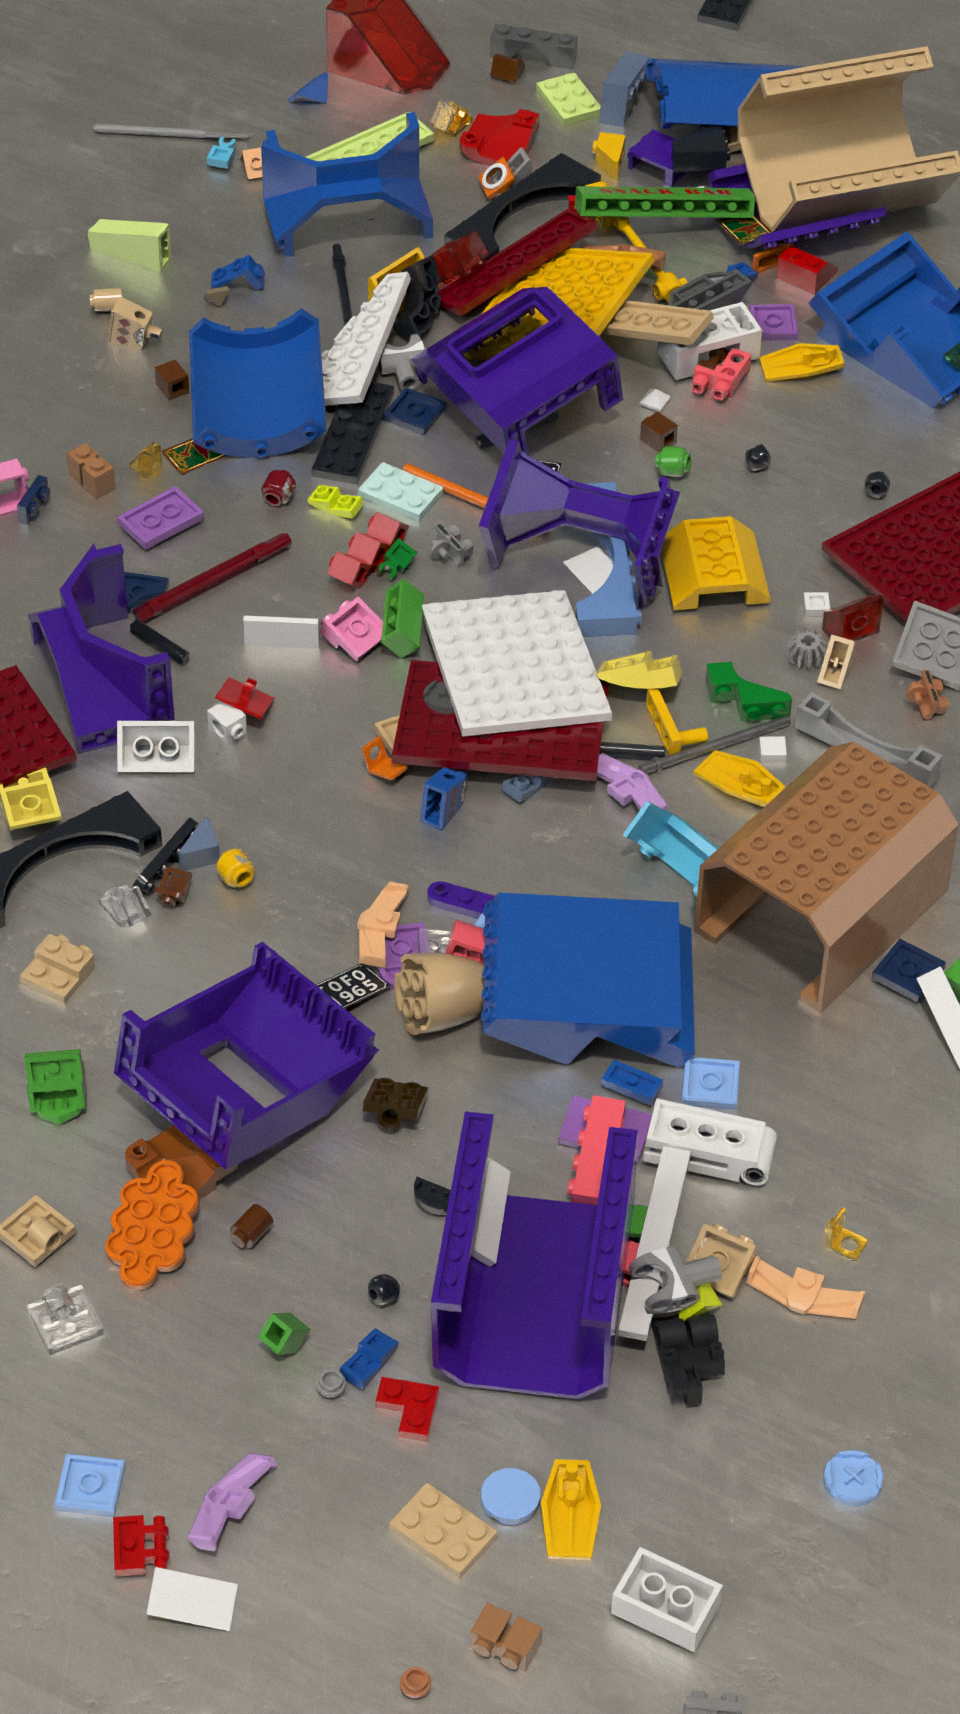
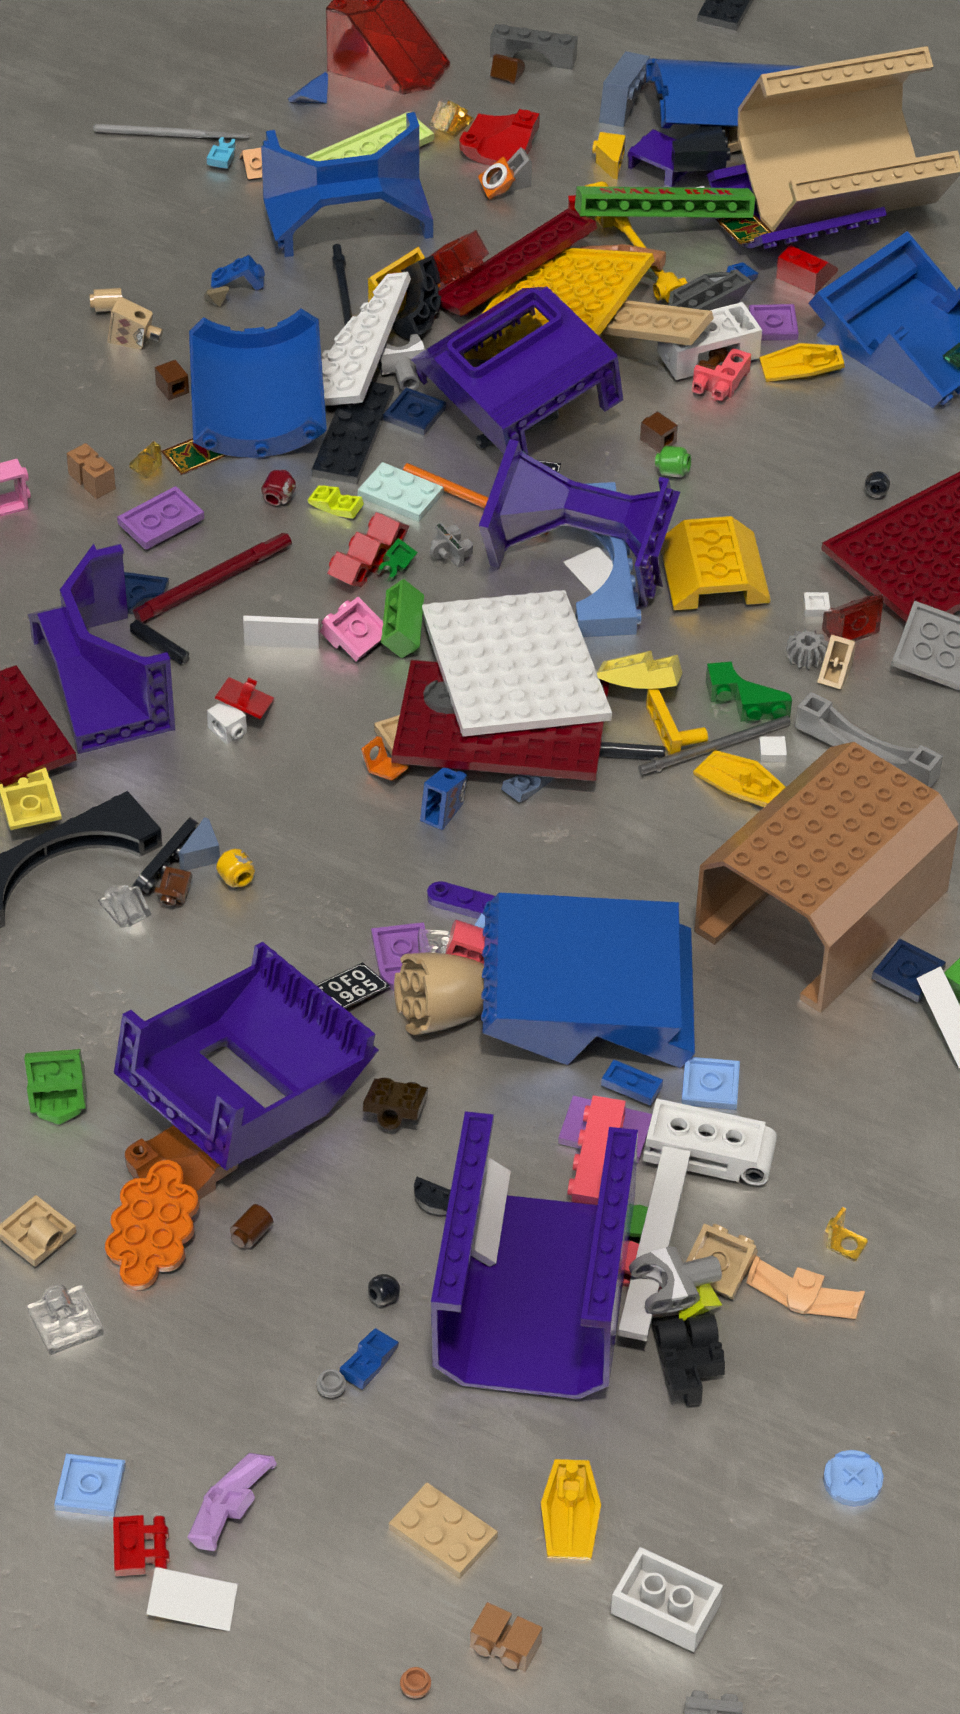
dark blue plate [17,475,50,525] -> none
tan plate [19,934,95,1004] -> none
yellowish green slope [88,219,171,272] -> none
white slope [117,721,196,772] -> none
bright green brick [258,1313,311,1355] -> none
light nougat plate [357,882,409,968] -> none
red plate [375,1377,439,1442] -> none
black arch [444,153,601,269] -> none
light blue tile [481,1468,540,1525] -> none
yellowish green plate [536,72,601,126] -> none
lavender plate [597,753,668,810] -> none
medium azure windscreen [623,801,719,896] -> none
white slope [640,389,671,412] -> none
black piece [745,444,771,472] -> none
orange slope [752,243,793,273] -> none
nougat hips [905,670,949,720] -> none

